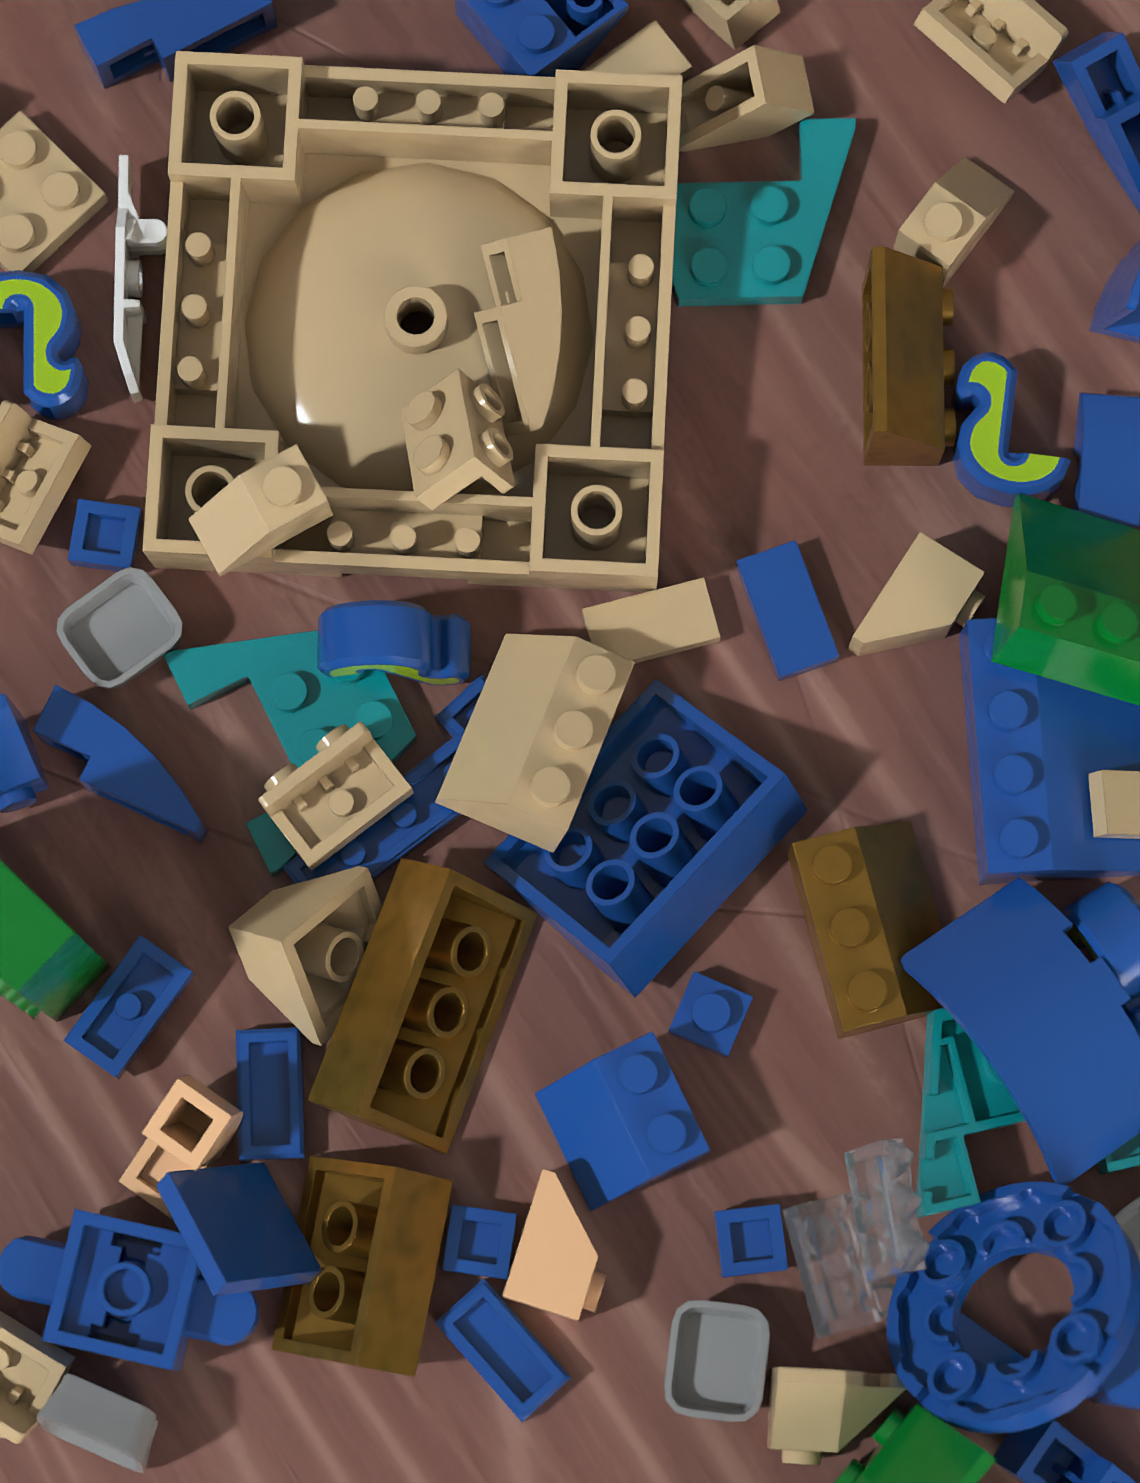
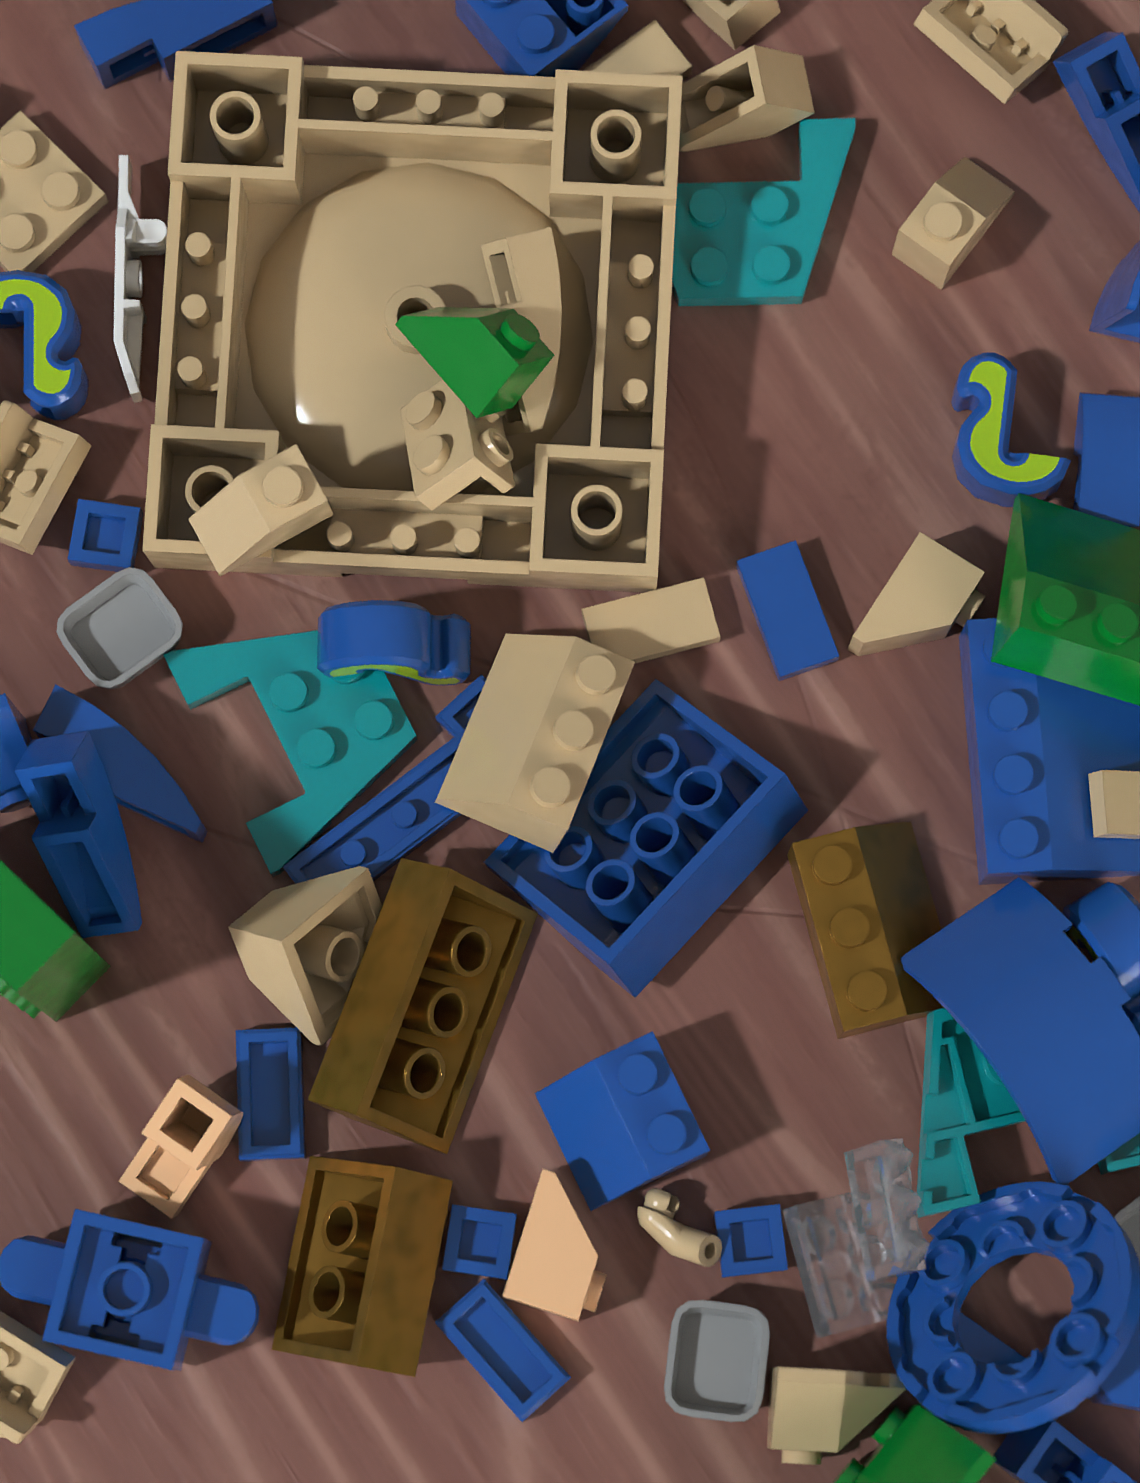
light grey piece [36,1374,159,1473] -> none
blue plate [63,935,195,1080] -> none
blue tile [156,1162,322,1296] -> none
tan bracket [258,721,414,871] -> none
blue plate [668,971,753,1058] -> none
pearl gold slope [862,246,956,466] -> none
none -> blue slope [14,731,142,938]
none -> green slope [395,307,555,418]
none -> tan arm [637,1188,722,1267]

